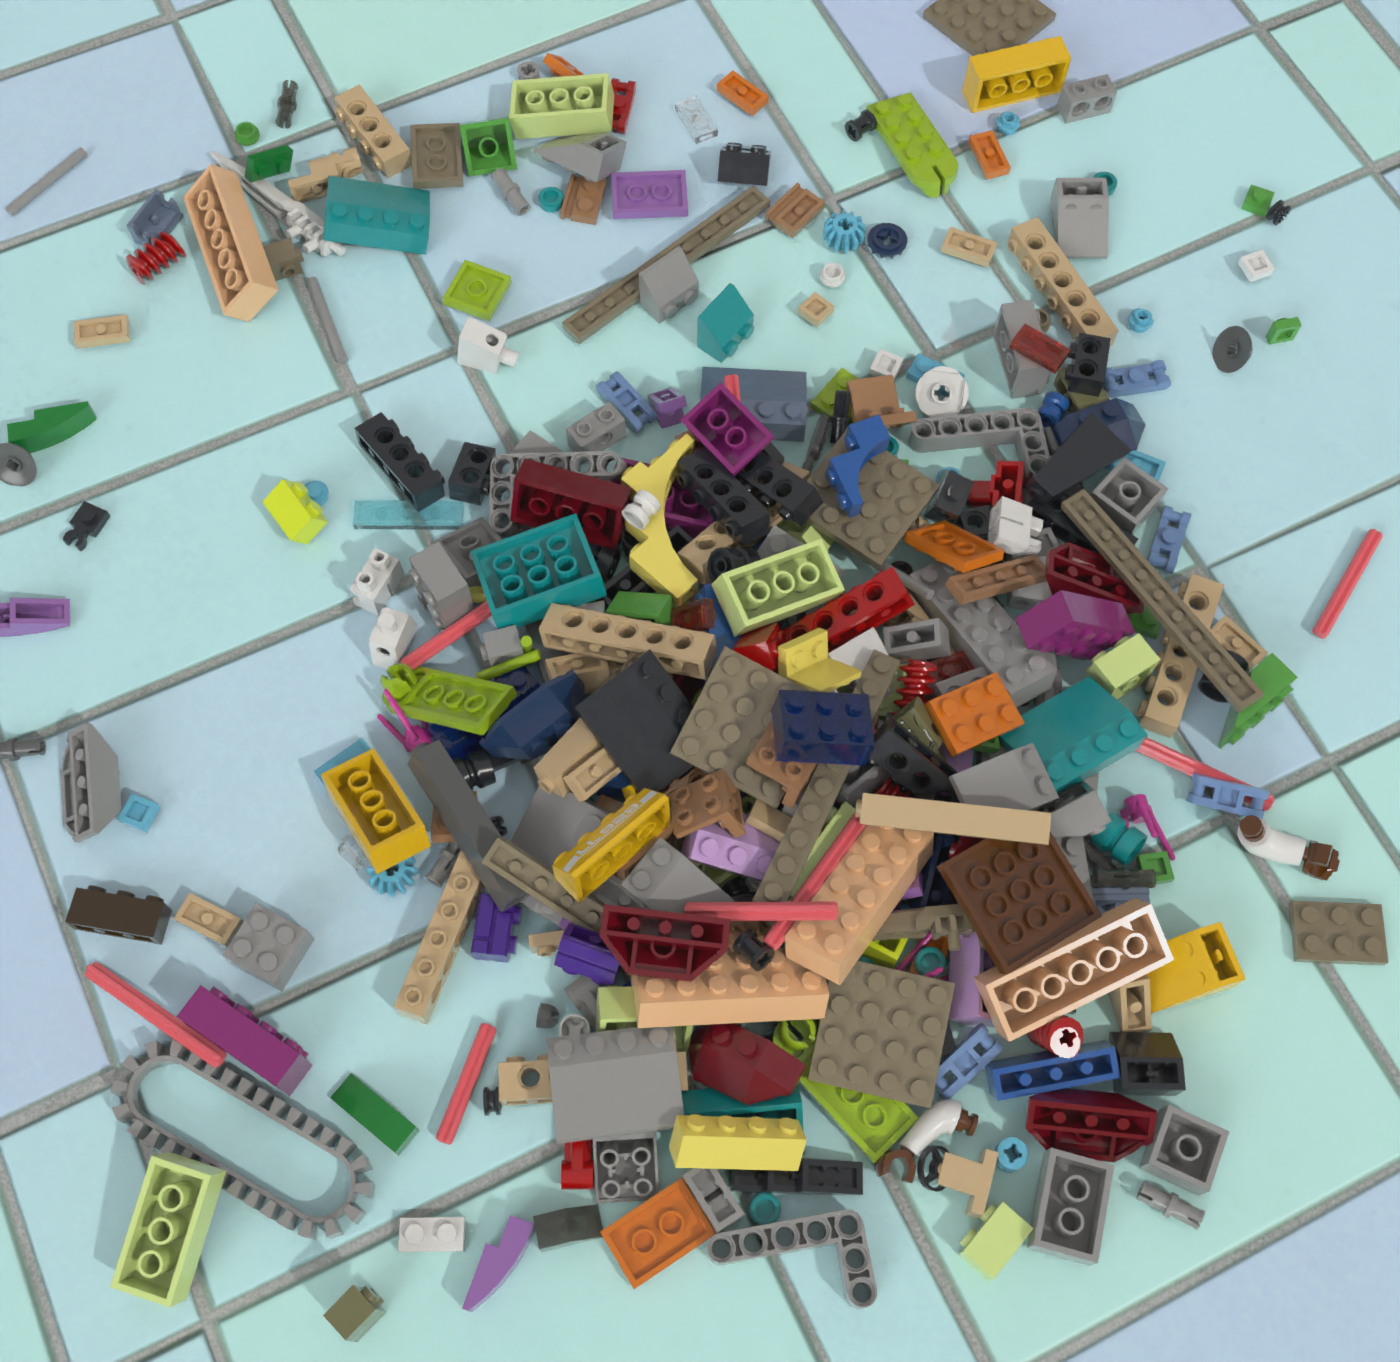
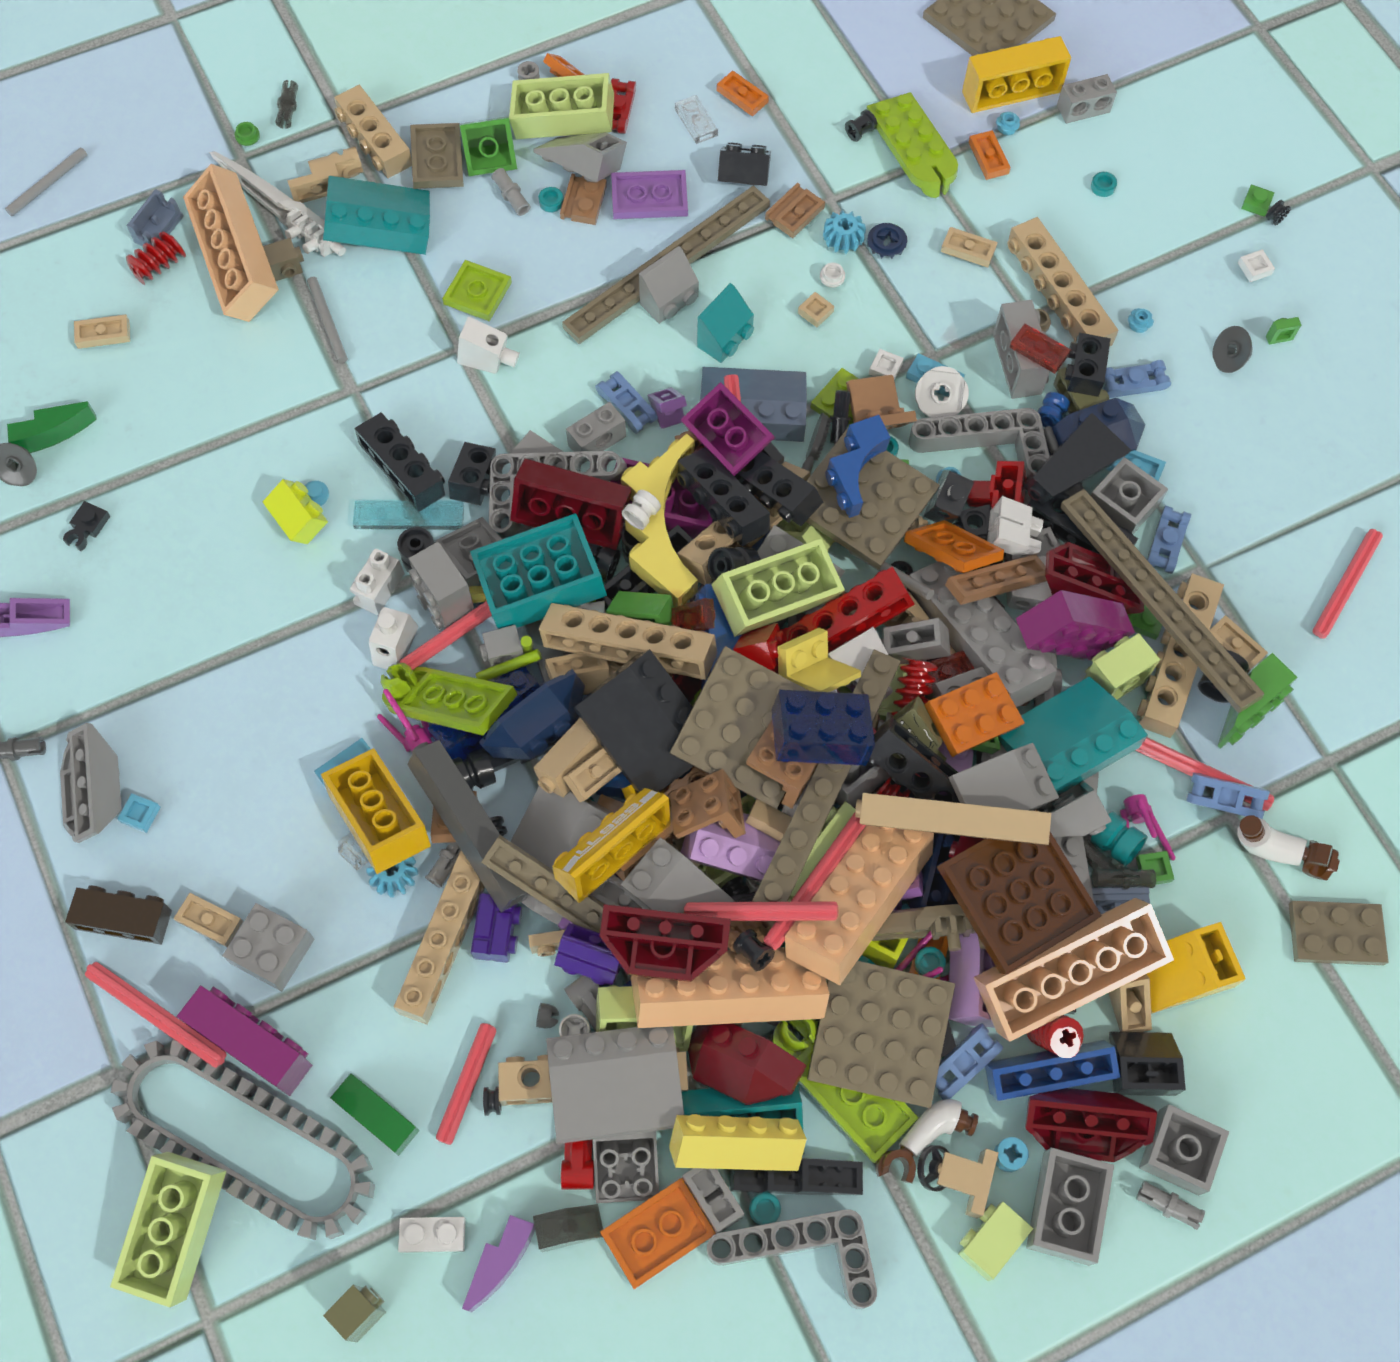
green plate [245,145,293,182] -> none
light grey slope [1050,178,1109,258] -> none
none -> black wheel [397,527,434,572]

